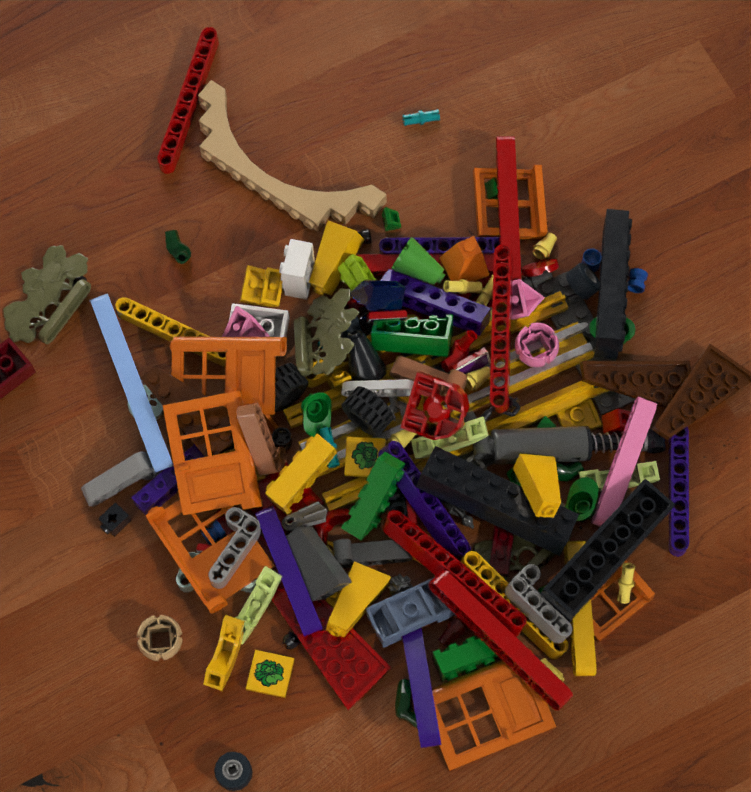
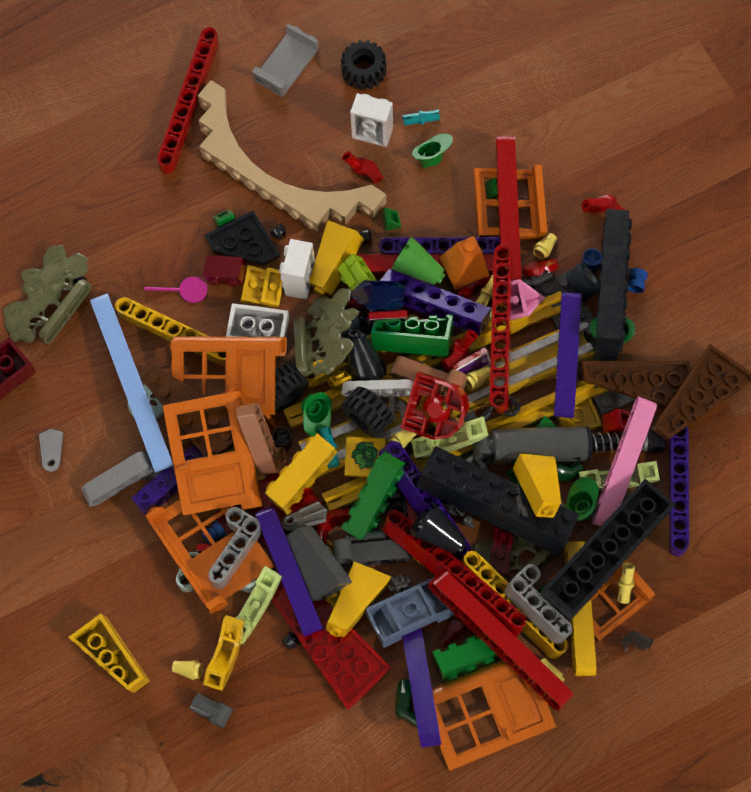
black brick [98,502,131,537] -> none
tan piece [137,615,183,661] -> none
dark green arm [165,230,191,264] -> none
black wheel [214,751,252,791] -> none
bright pink slope [222,306,270,337] -> none
yellow tile [246,650,295,698] -> none
light yellow pin [443,279,482,294] -> none
bright pink piece [515,323,559,368] -> none
none -> light grey piece [39,429,63,472]
none -> yellow wedge [68,613,150,693]
none -> dark pink piece [144,277,208,303]
none -> light yellow cone [172,660,203,680]
none -> dark grey piece [190,693,233,729]
none -> dark red brick [203,255,247,287]
none -> black plate [204,210,280,266]
none -> green slope [213,209,235,228]
none -> light grey panel [252,24,319,97]
none -> black hinge [270,223,286,239]
none -> black tyre [341,40,386,90]
none -> red arm [342,151,384,184]
none -> dark grey pin [345,529,386,544]
none -> white brick [350,93,393,147]
none -> black cone [409,502,466,554]
none -> green piece [412,134,453,168]
none -> dark purple beam [554,292,581,418]
none -> red arm [581,195,626,214]
none -> clear smoke bracket [621,630,654,653]

